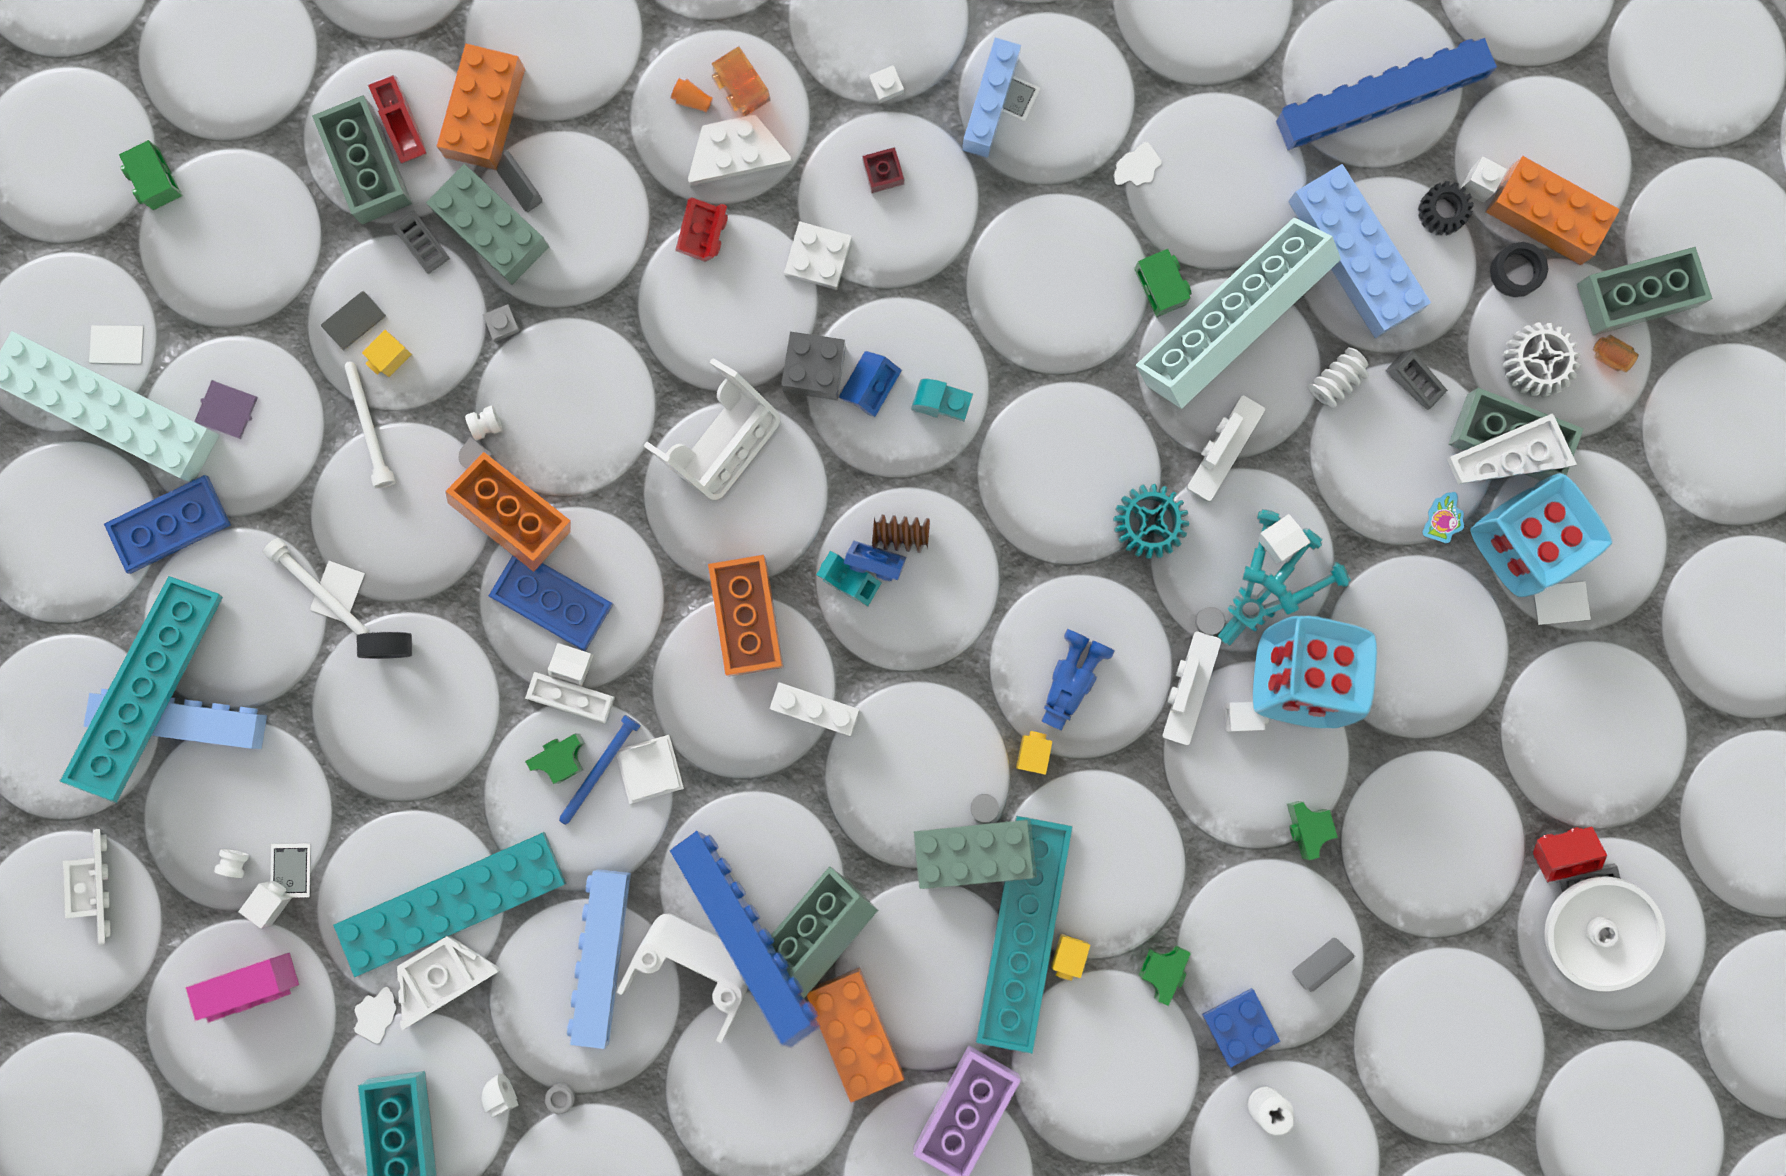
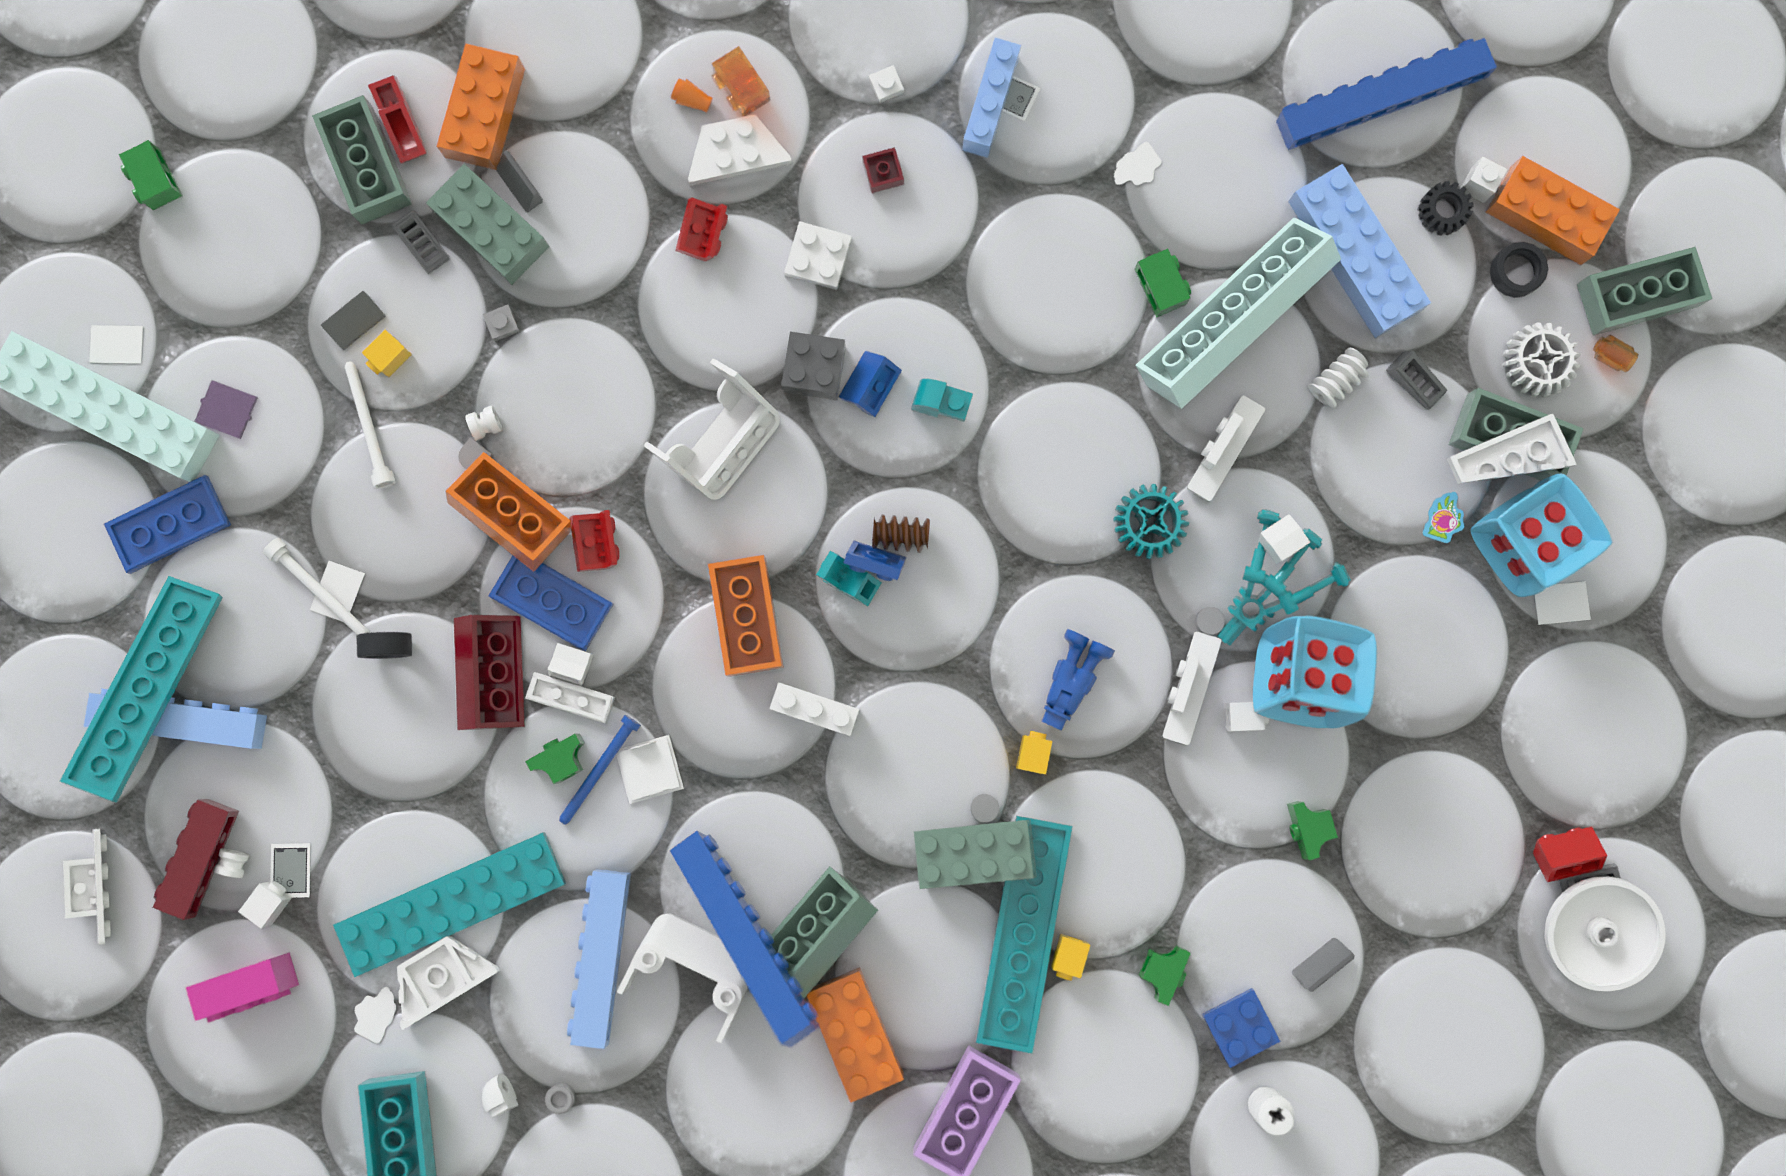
none -> dark red brick [152,799,239,920]
none -> dark red slope [454,615,525,730]
none -> red bracket [569,510,619,572]

